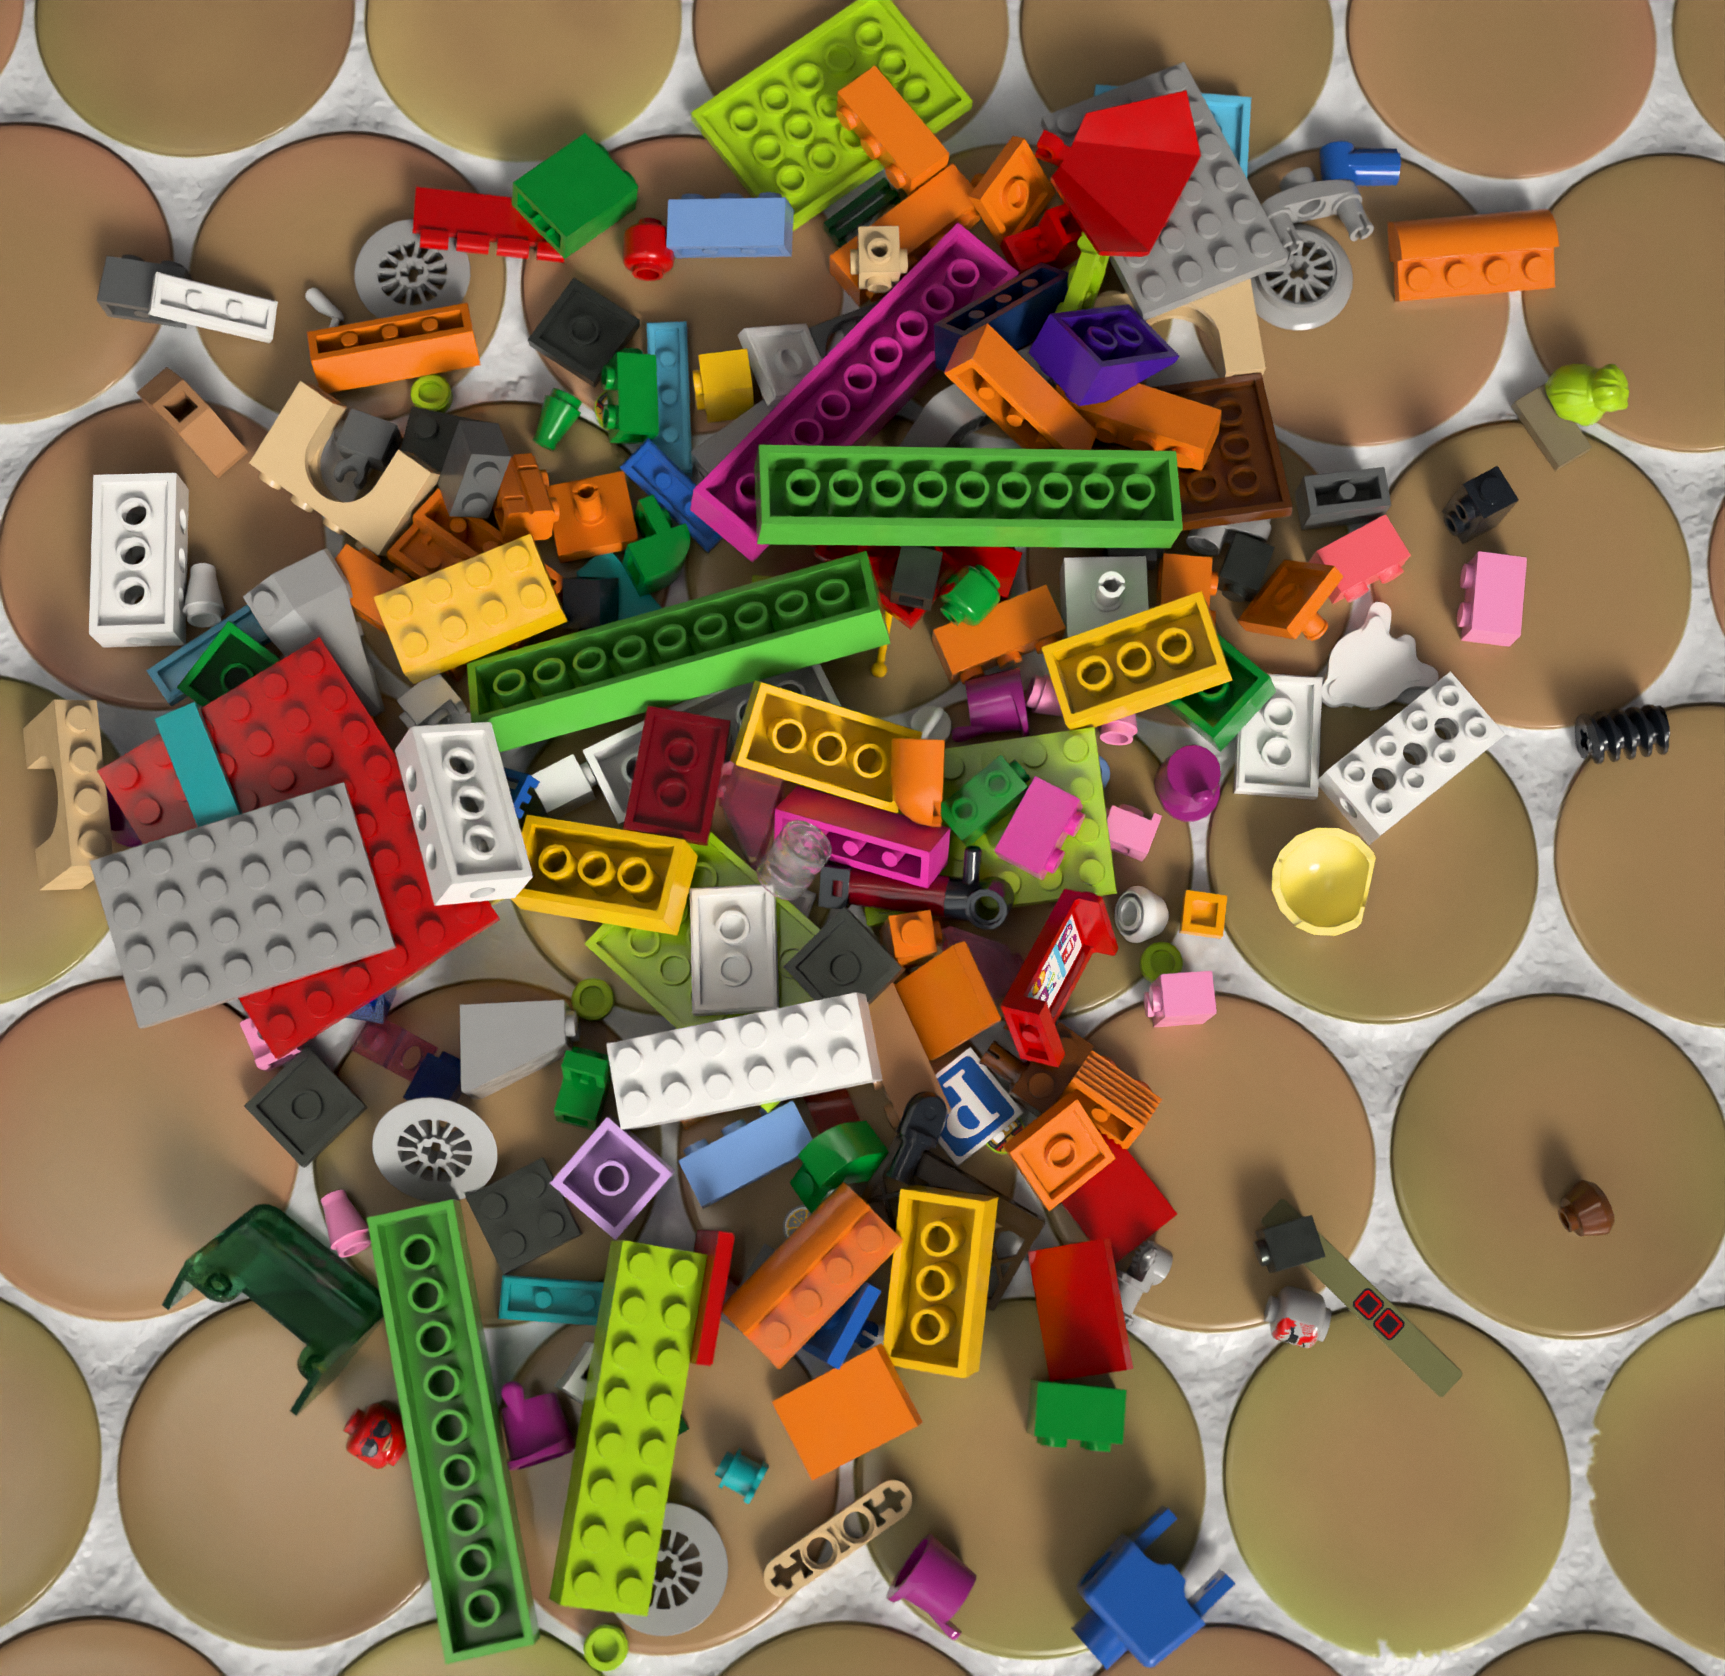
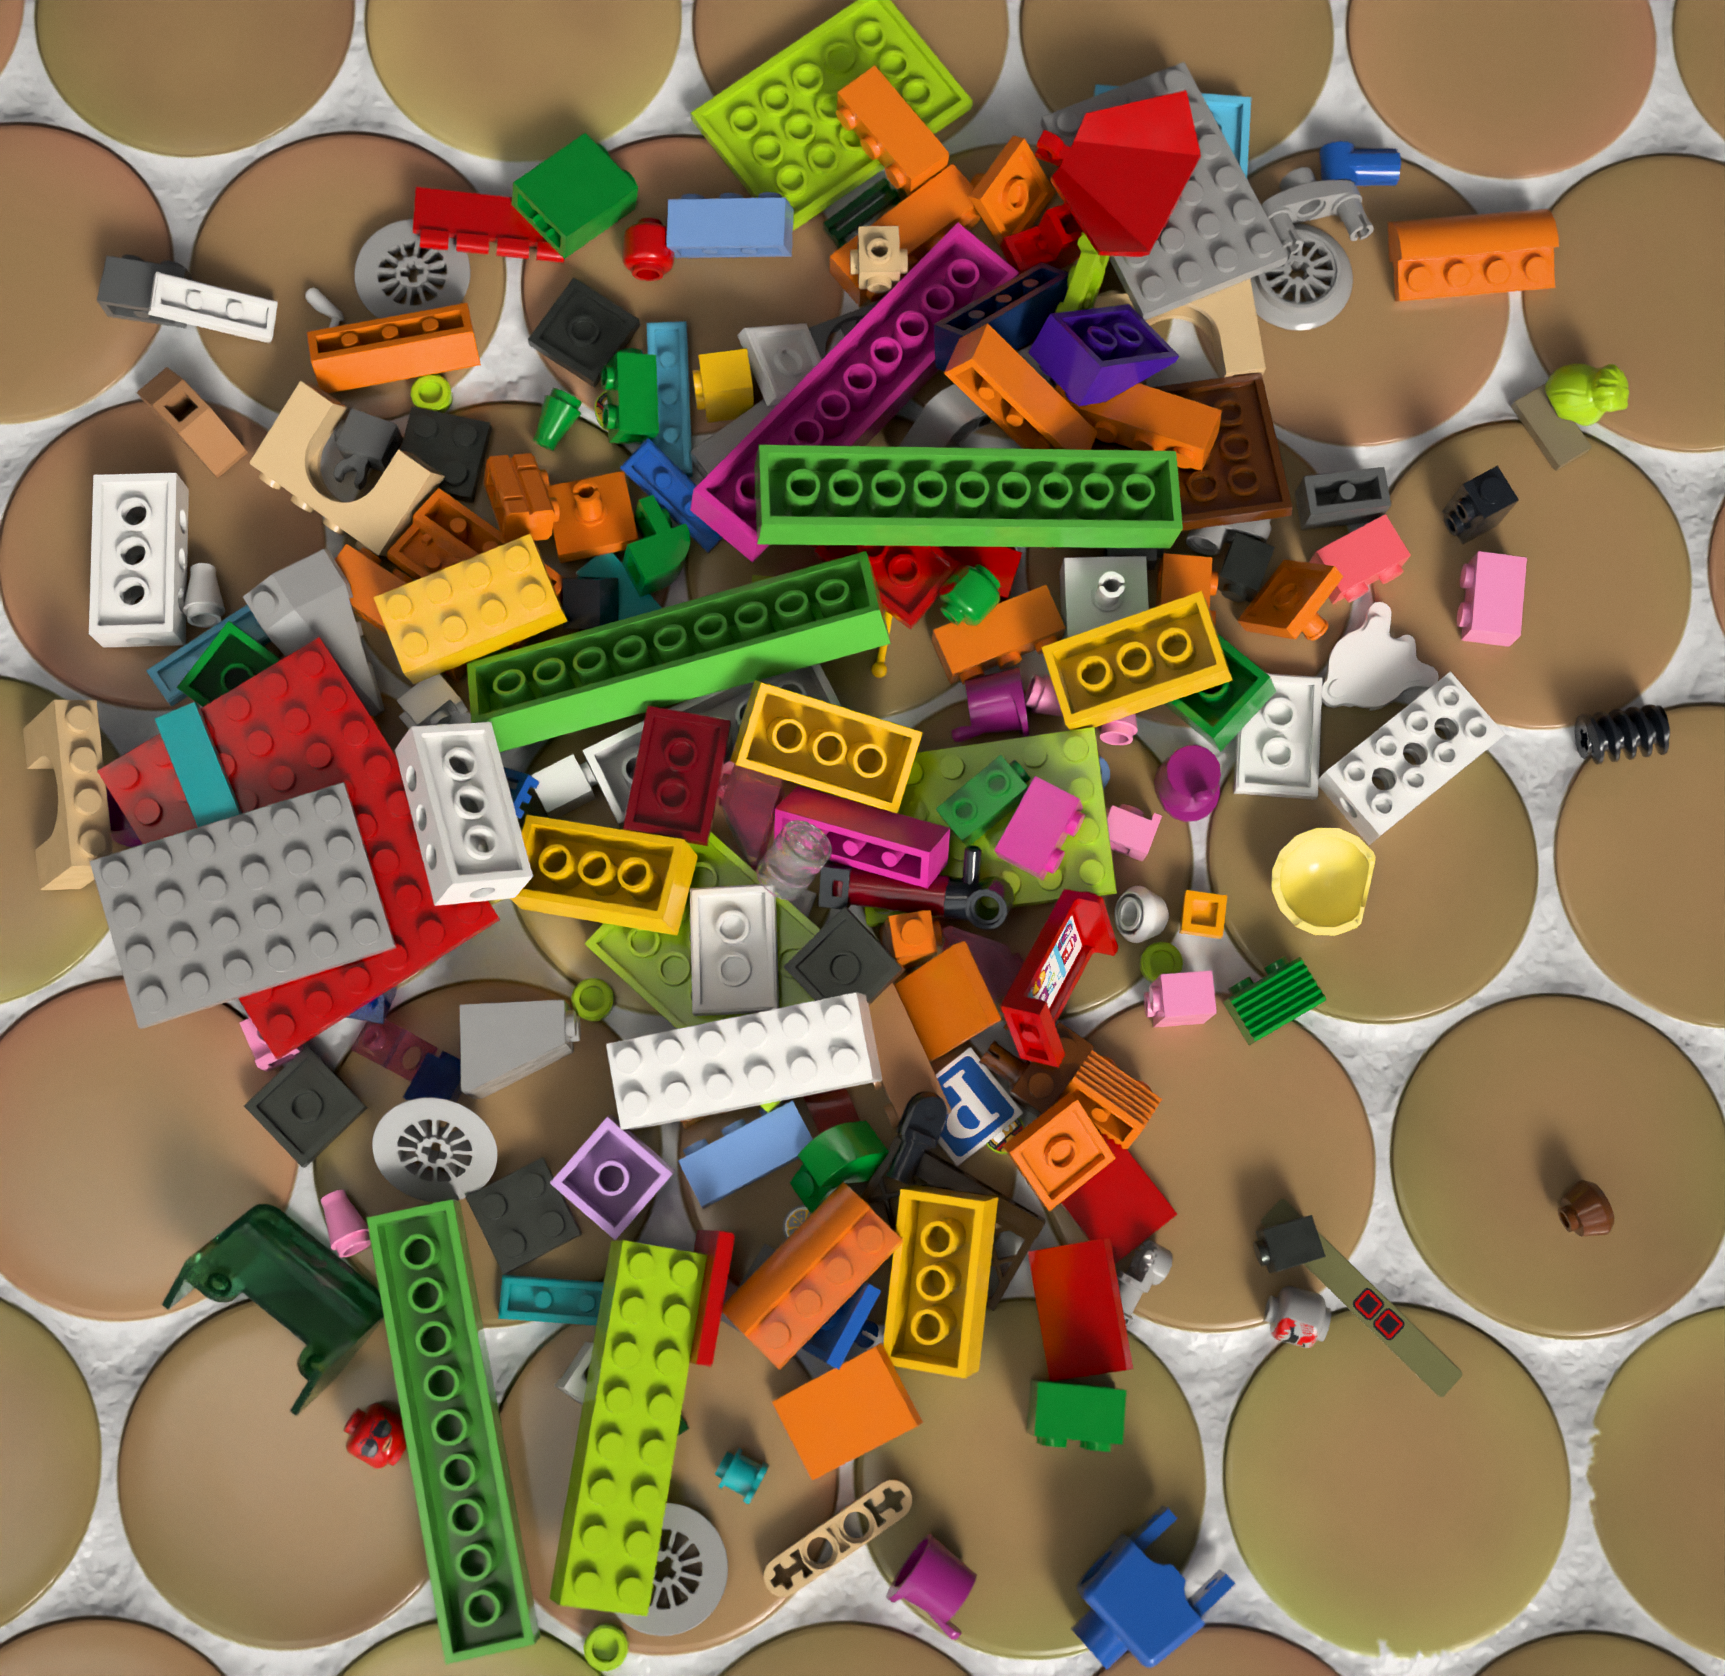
dark grey brick [438,420,511,518] -> none
magenta hat [501,1381,576,1471] -> none
green brick [554,1046,612,1131] -> none
pearl dark grey brick [890,546,943,611] -> none
orange brick [890,738,945,827] -> none
white tile [910,706,951,742] -> none
none -> green brick [1223,956,1326,1046]

